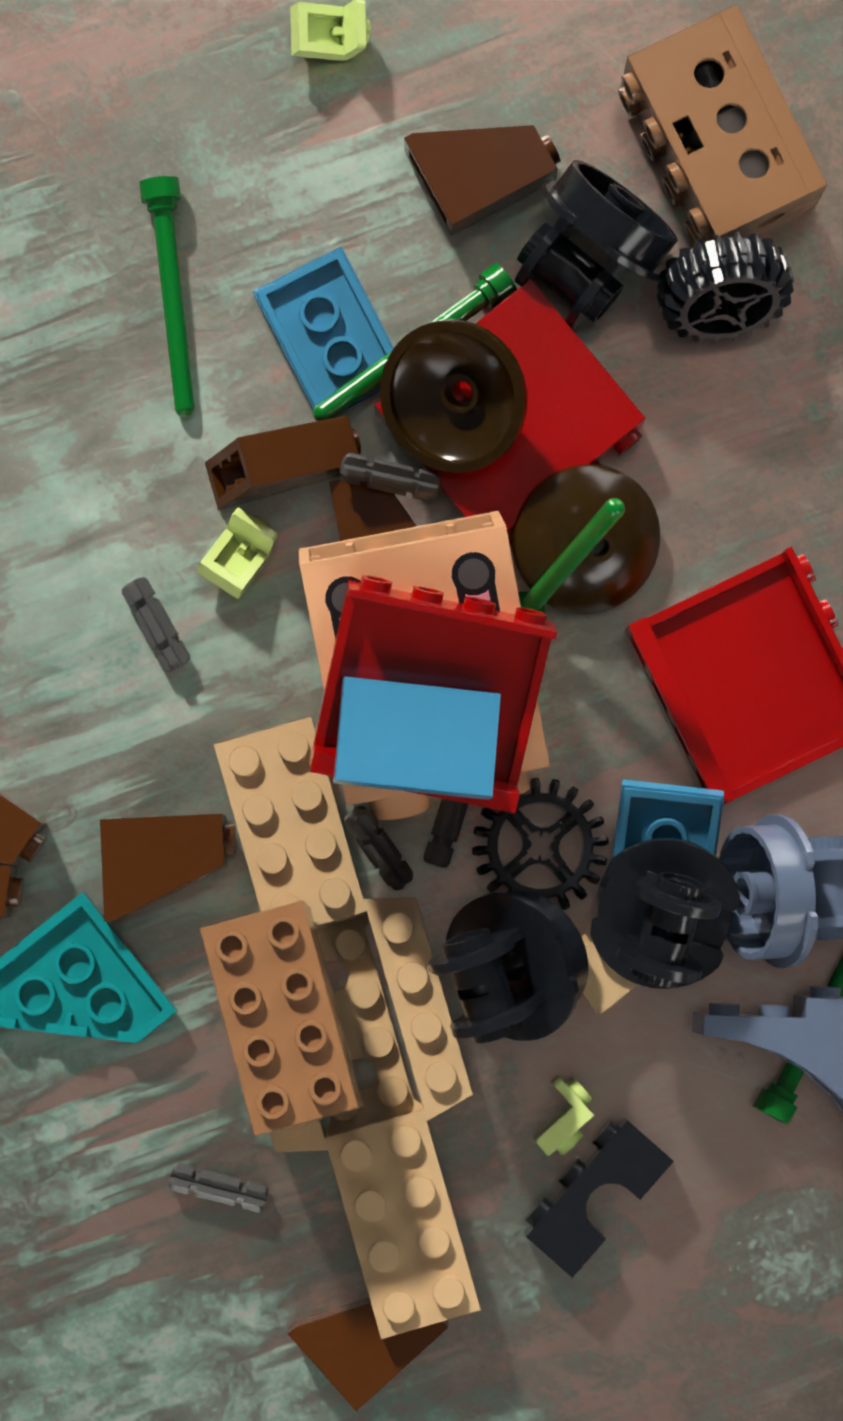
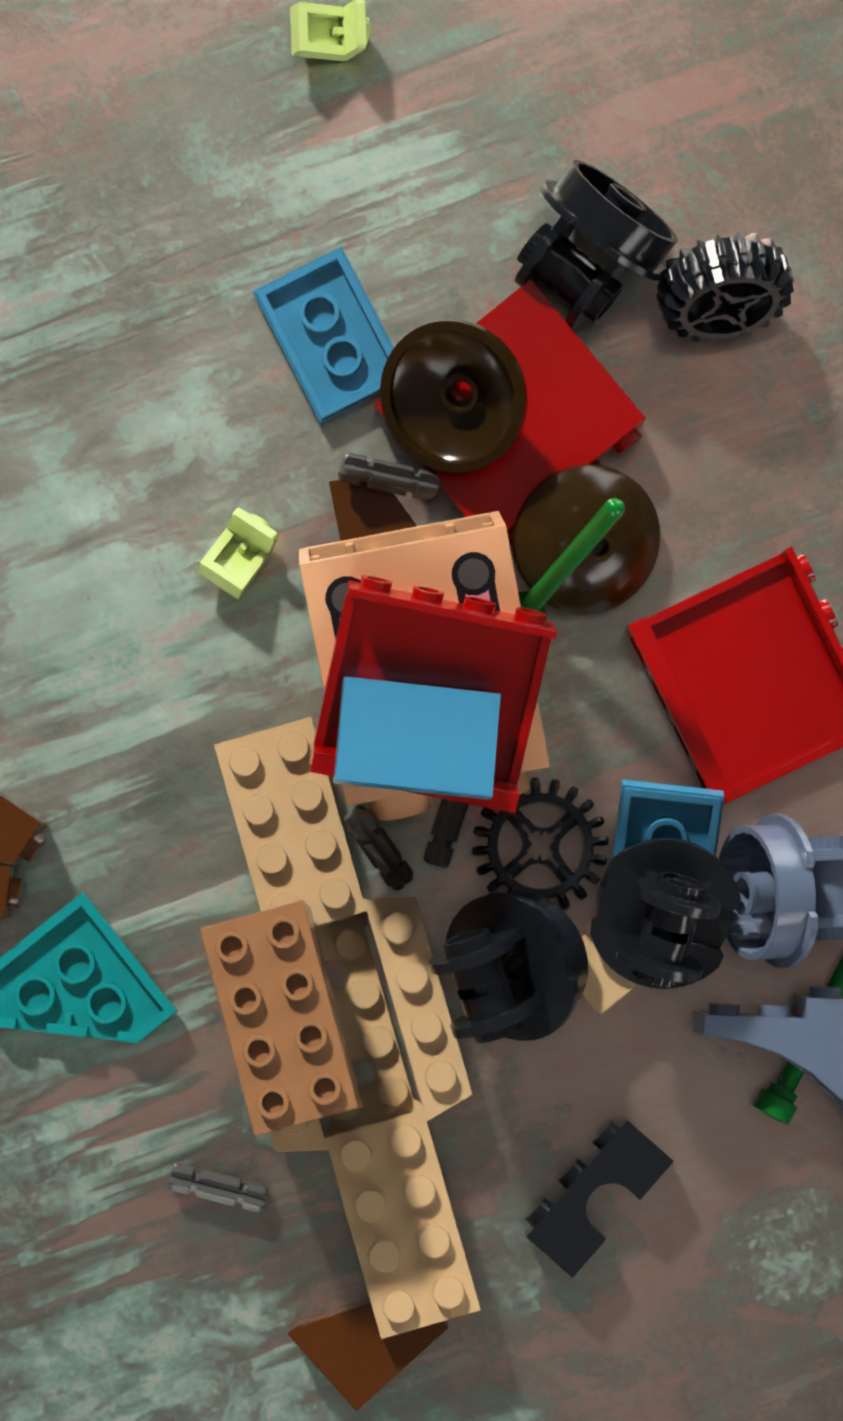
reddish brown slope [100,814,236,922] -> none
dark grey axle [122,577,190,672] -> none
green piece [139,176,195,417] -> none
reddish brown slope [205,415,361,510] -> none
green piece [313,263,517,421] -> none
reddish brown slope [404,125,561,236] -> none
yellowish green bracket [533,1075,594,1157] -> none
medium nougat piece [618,4,827,247] -> none

